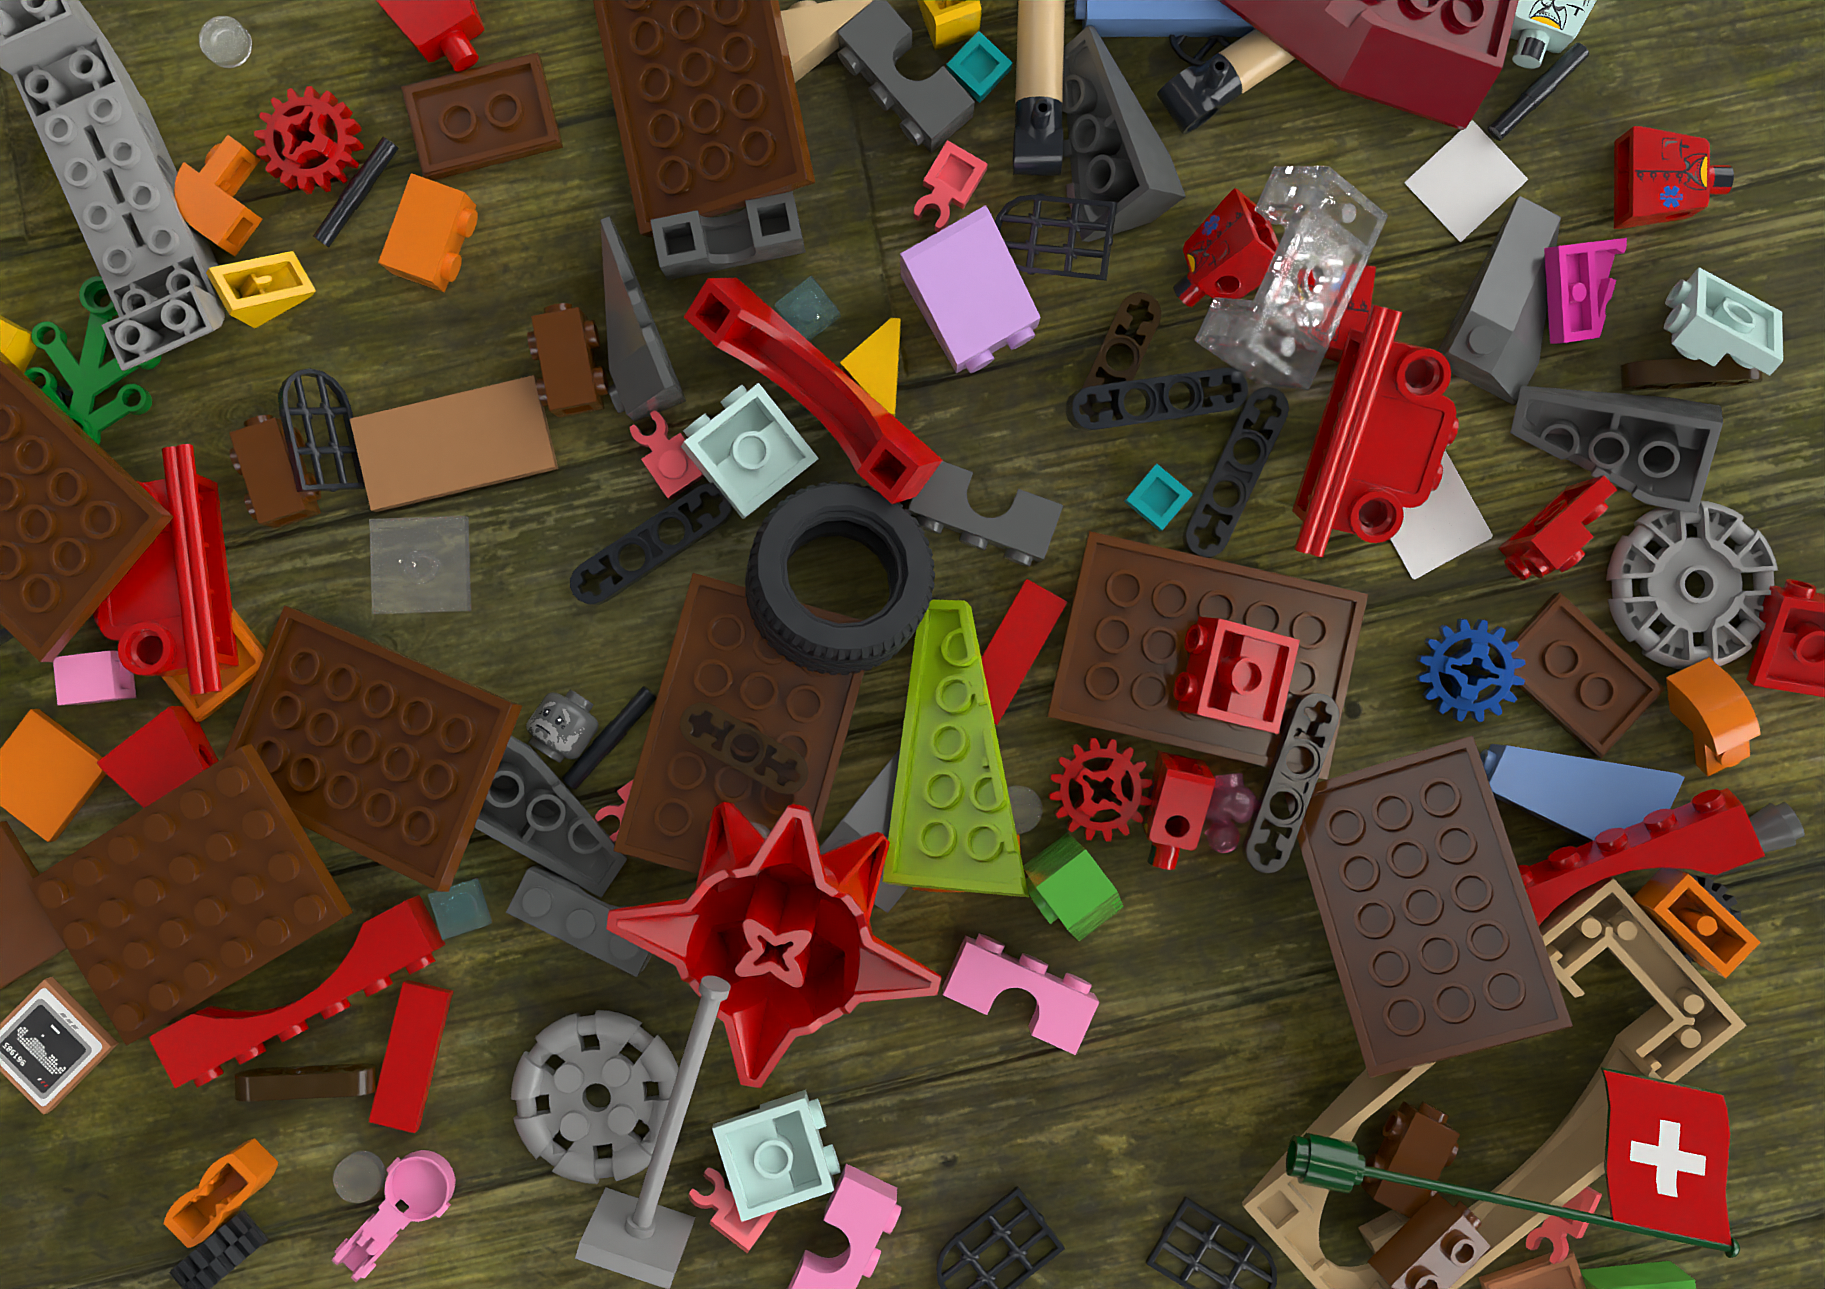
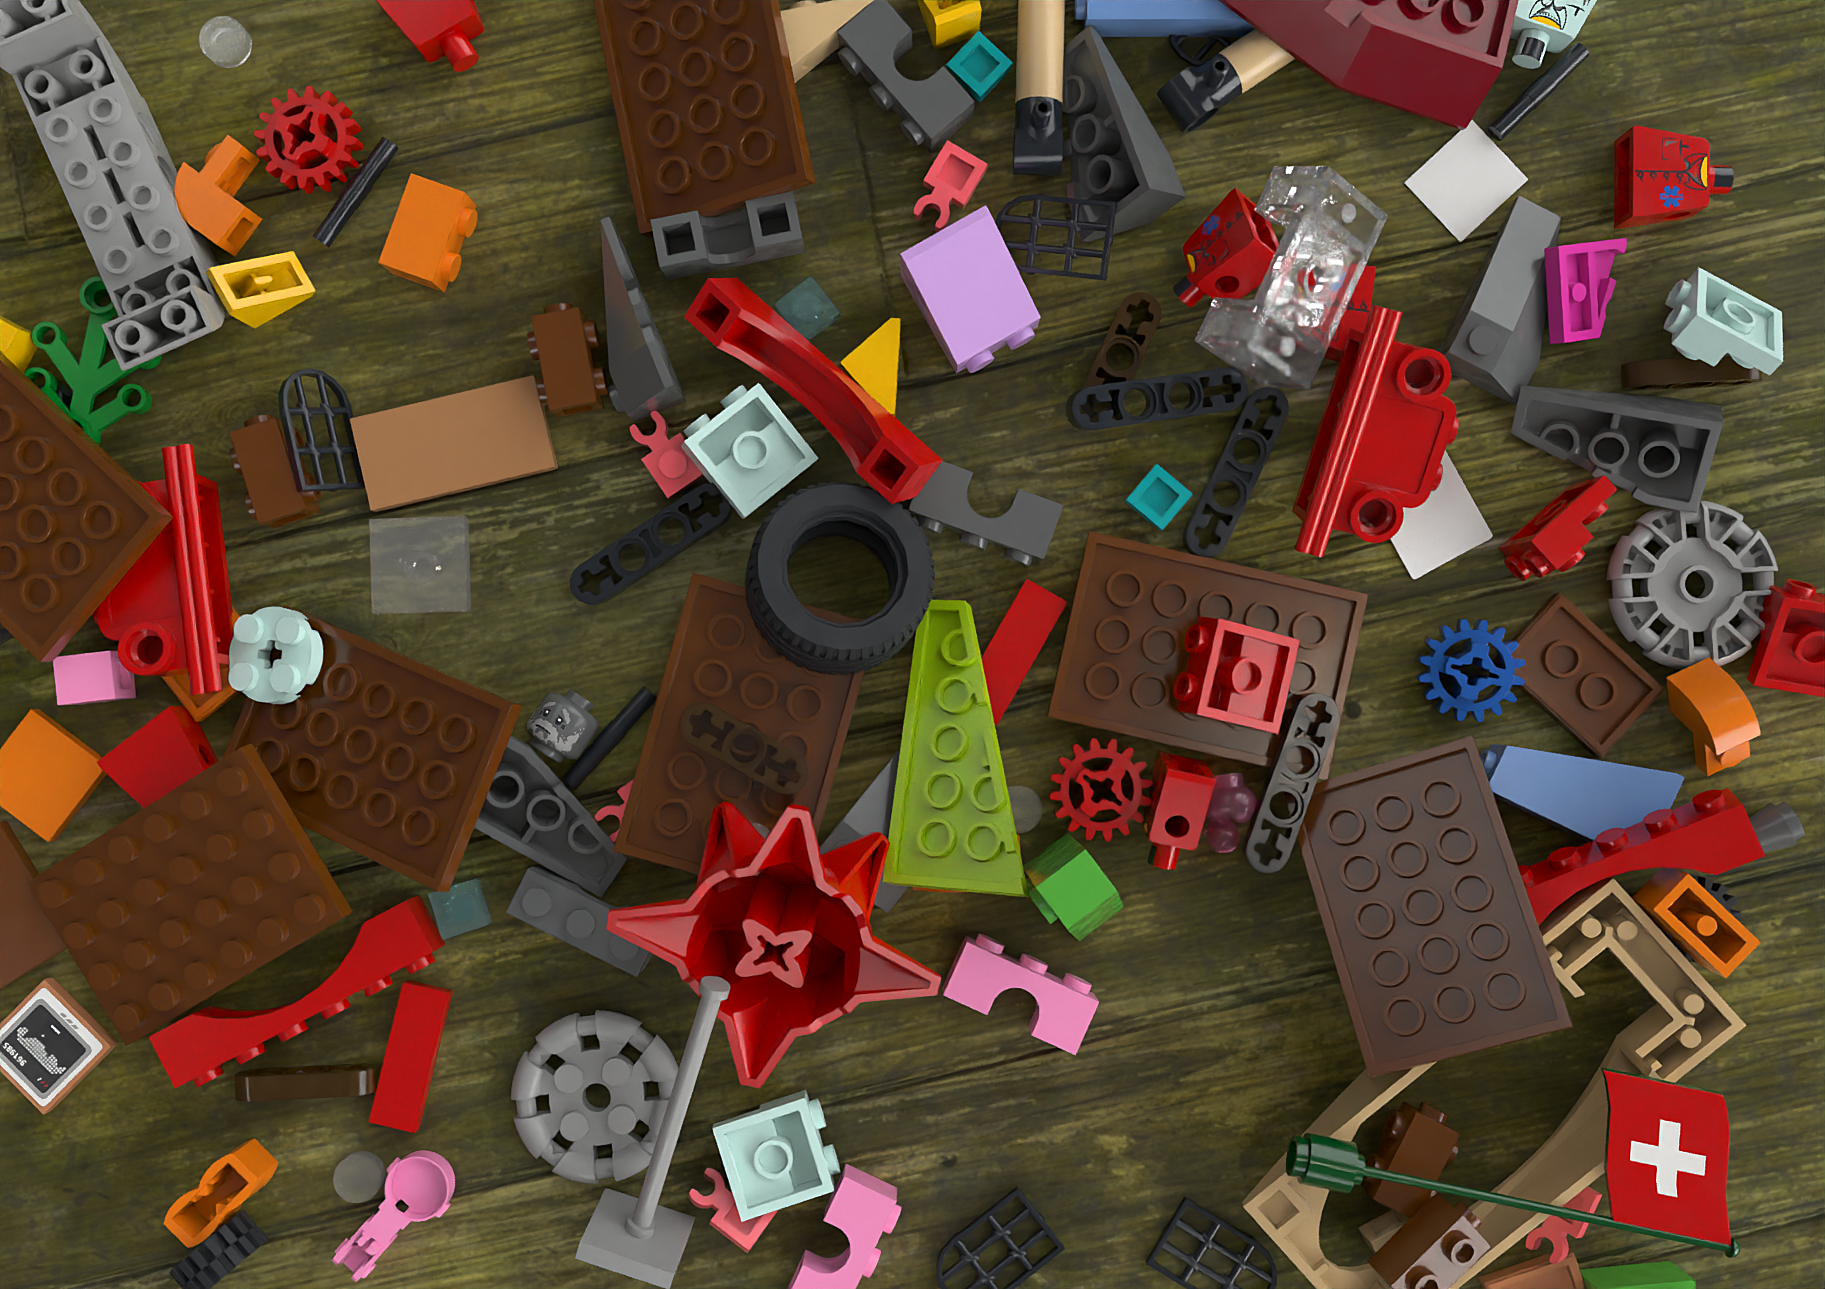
reddish brown tile [401,52,563,180] -> none
none -> light aqua plate [228,607,323,704]

